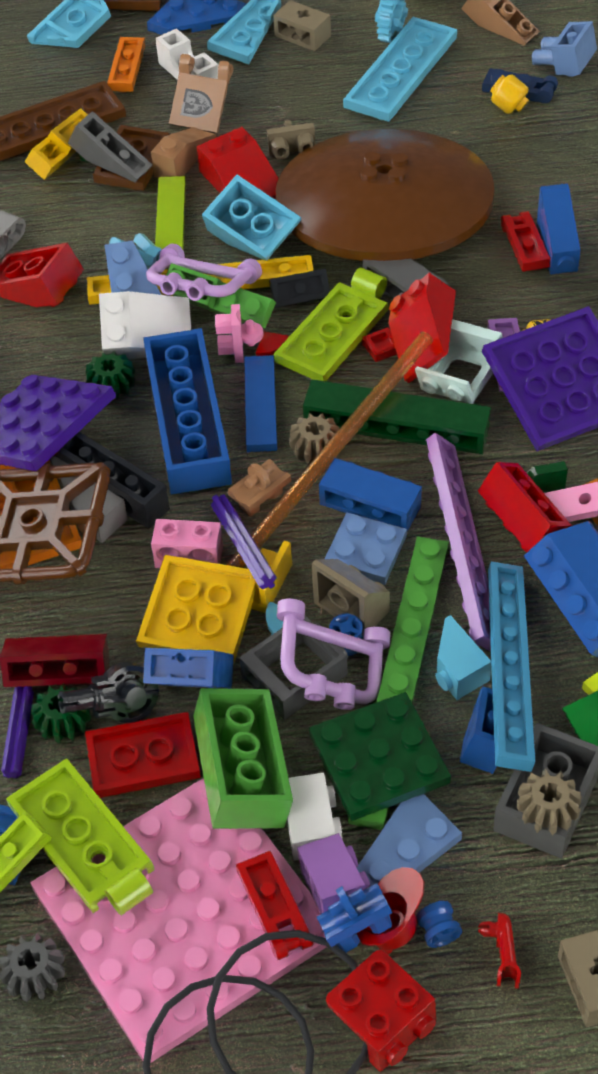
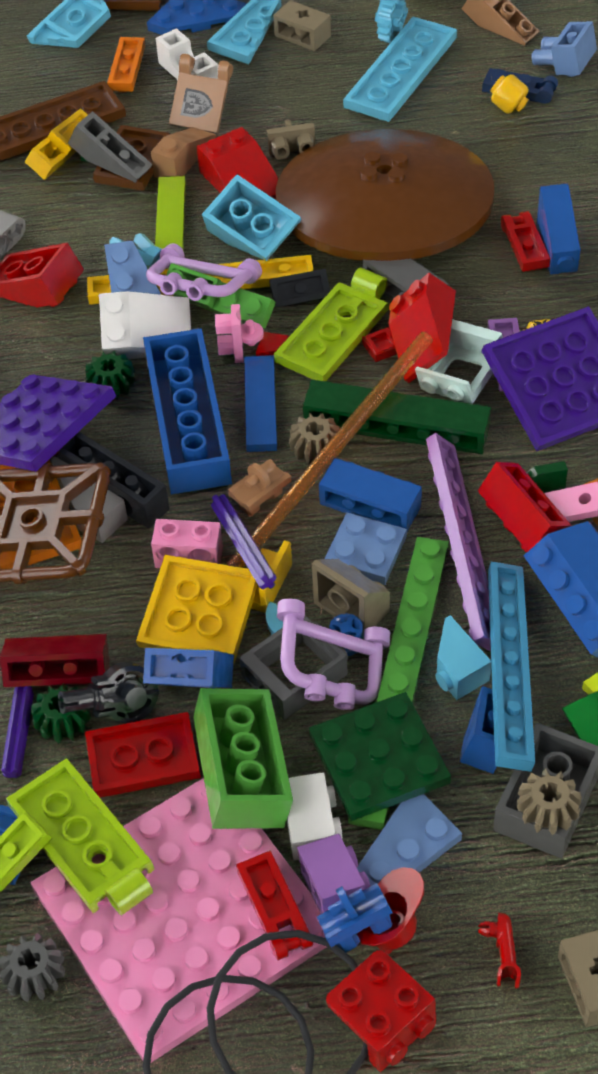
blue wheel [416,901,462,948] -> none

